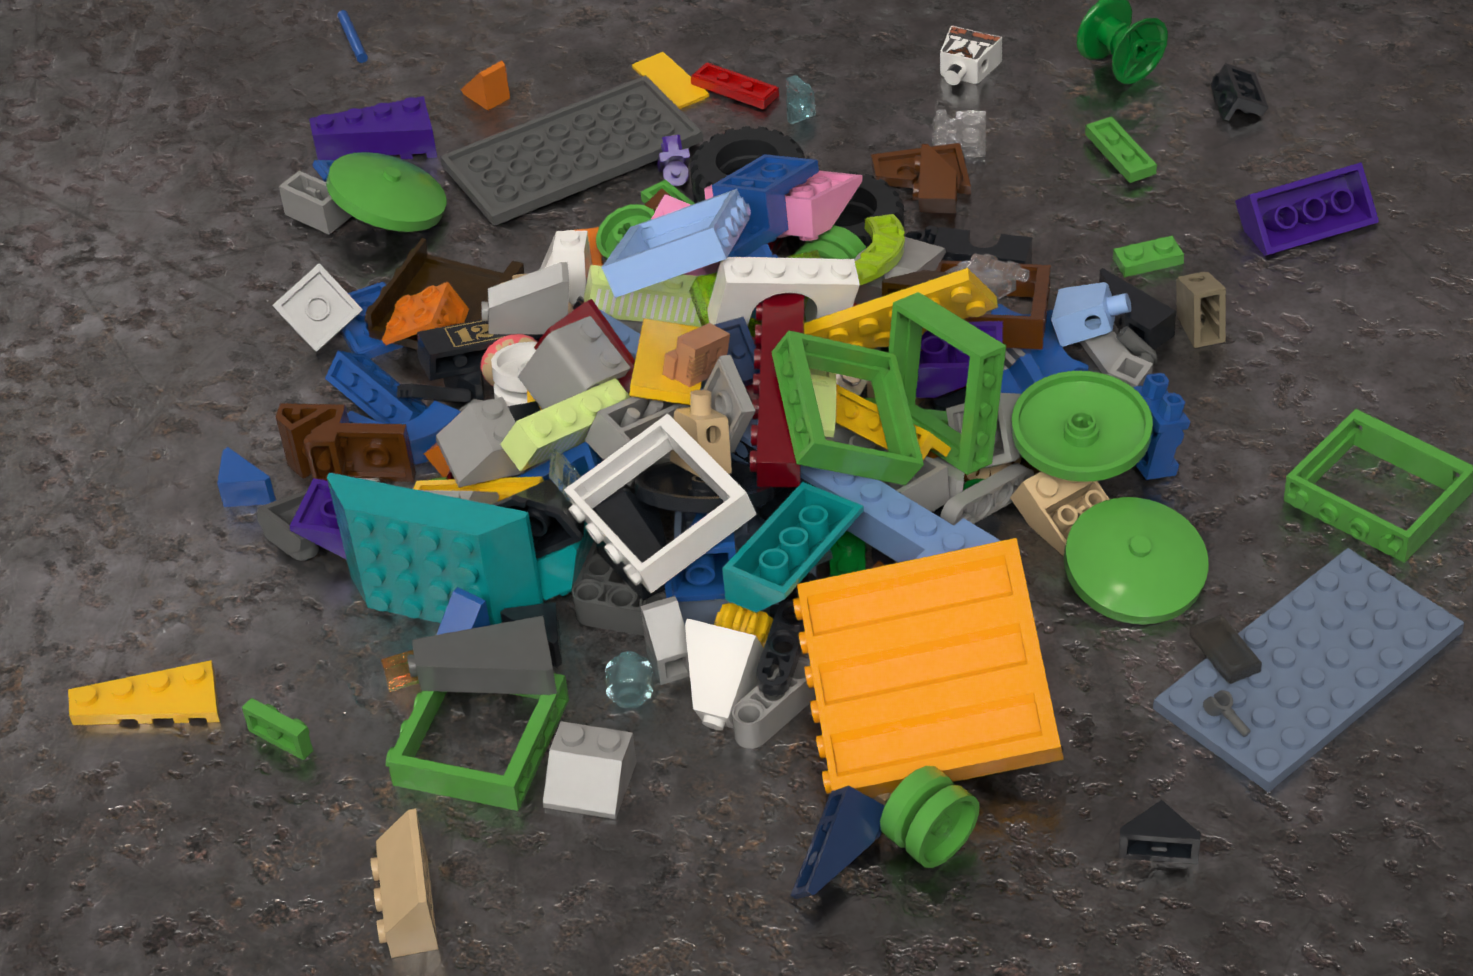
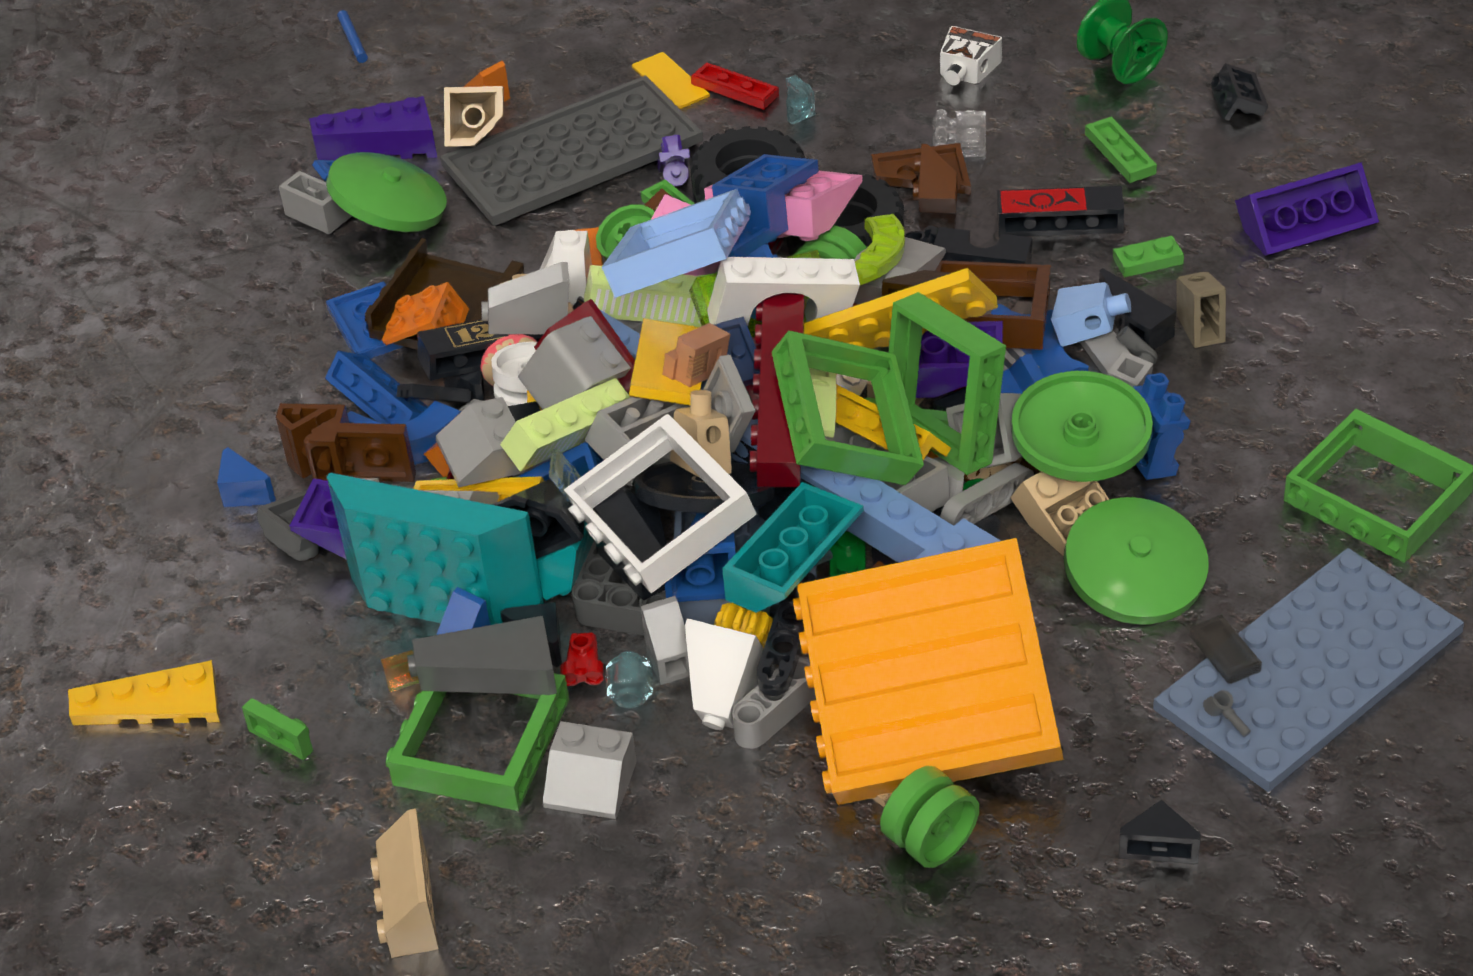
tile [272,263,363,353] -> none
dark blue slope [790,786,885,899] -> none
clear plate [945,253,1030,300] -> none
none -> tan slope [444,86,504,147]
none -> red plate [560,632,604,686]
none -> black brick [997,186,1124,238]

